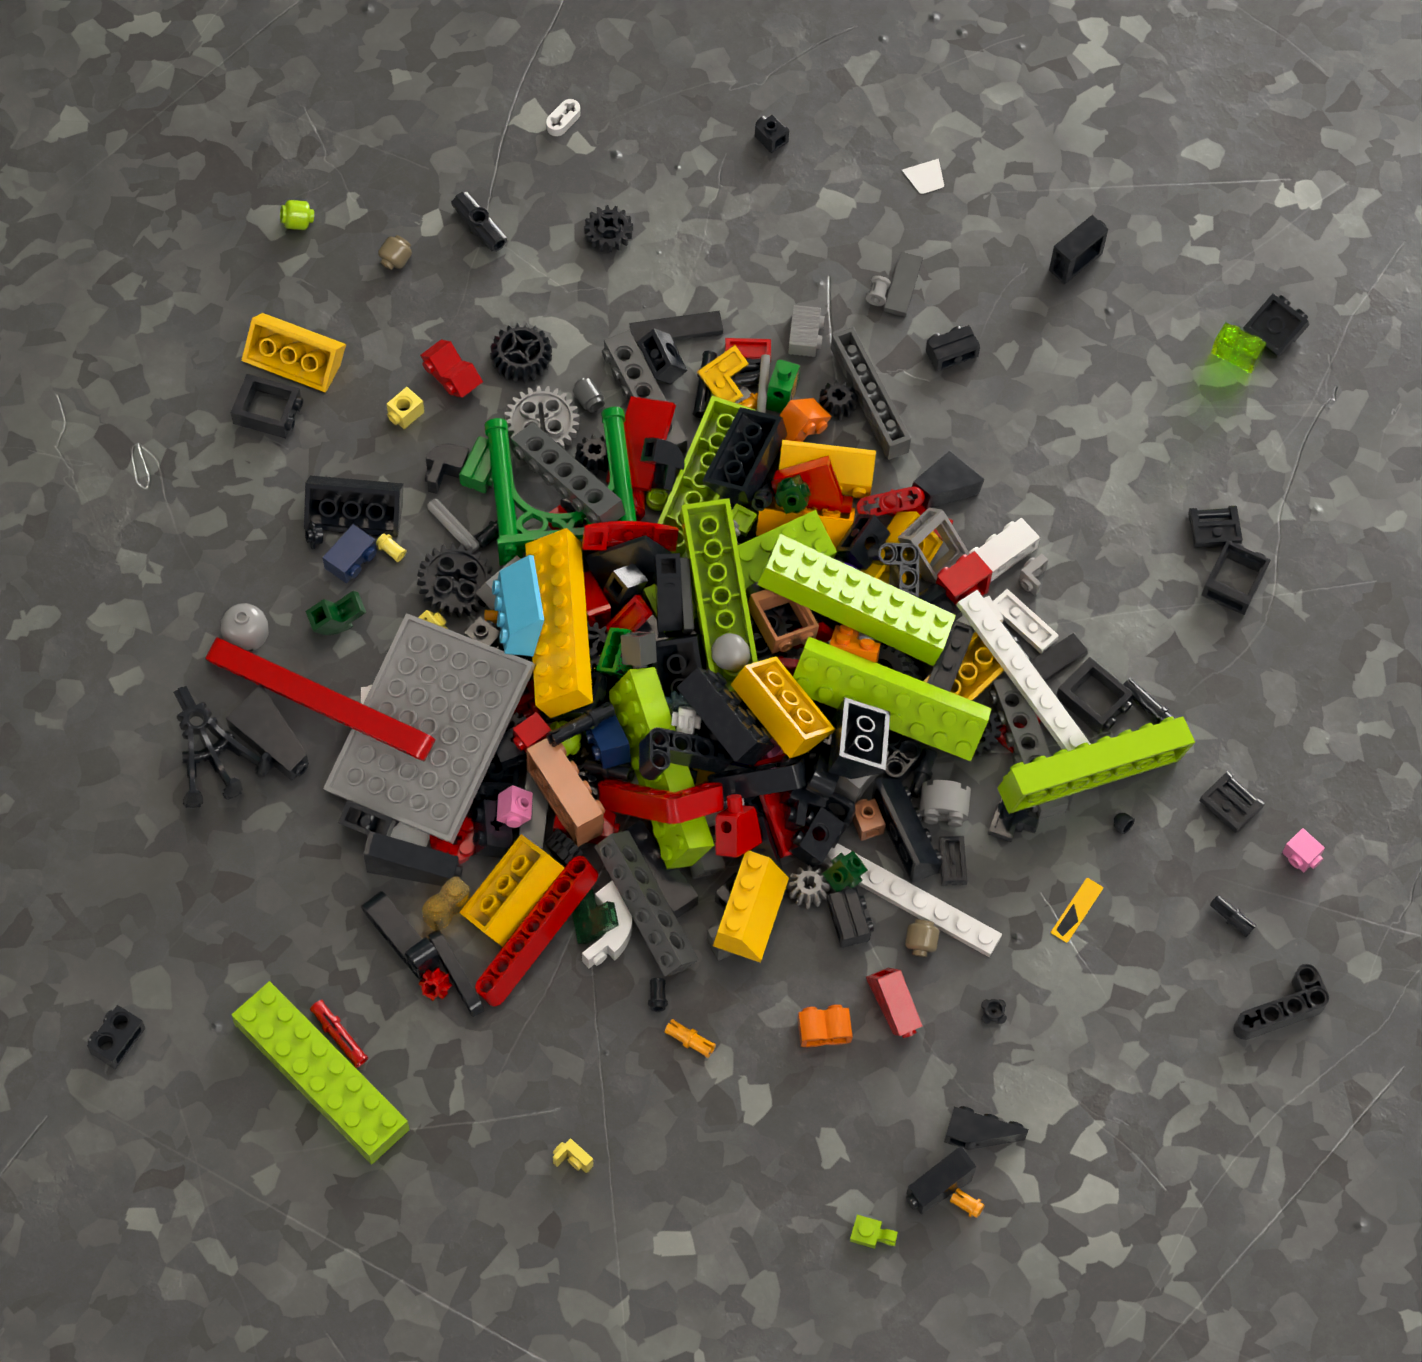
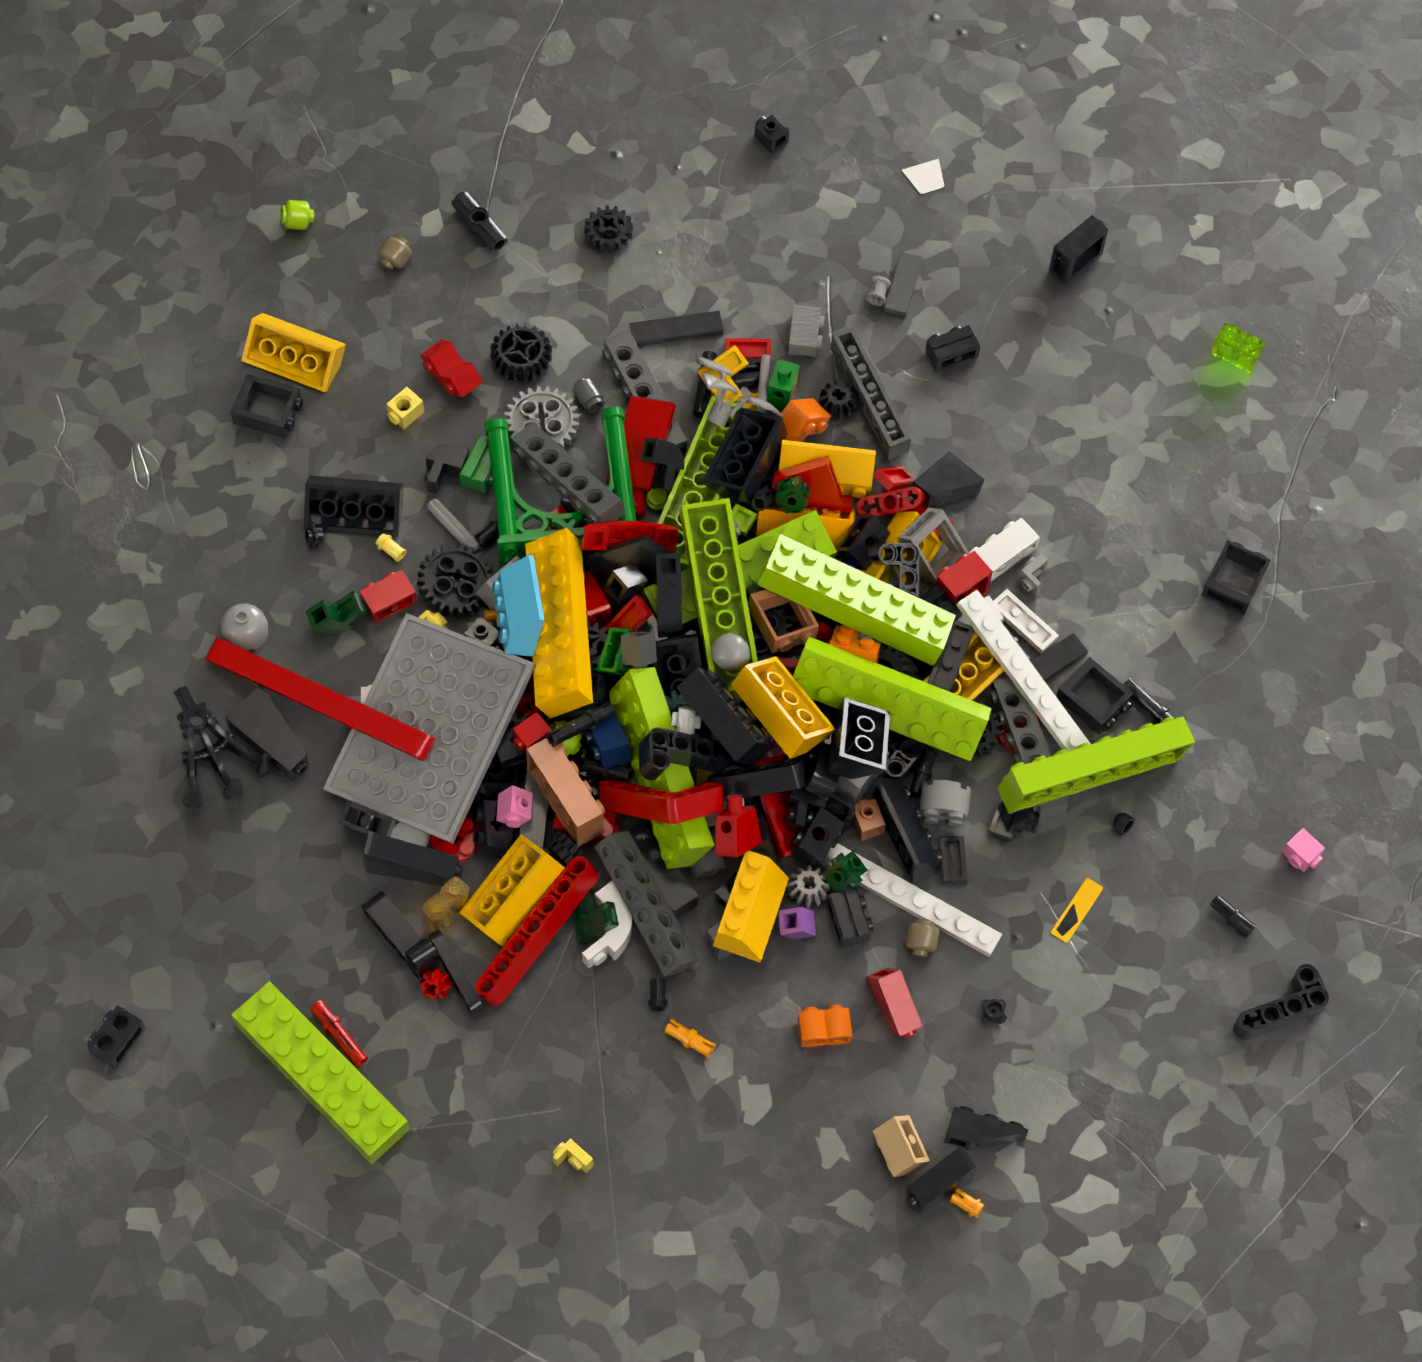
dark blue brick [322,524,377,584] -> none
white beam [546,99,580,136] -> none
black gear [575,434,609,475] -> none
black brick [638,329,688,384] -> none
dark grey tile [680,557,694,634] -> none
lime plate [850,1215,898,1249] -> none
black plate [1188,505,1243,547] -> none
black plate [1199,771,1265,833] -> none
black plate [1243,293,1309,358] -> none
none -> brick [360,570,417,624]
none -> light grey plant [697,357,784,427]
none -> medium lavender brick [778,907,816,940]
none -> red tile [873,466,915,491]
none -> tan brick [873,1115,930,1177]

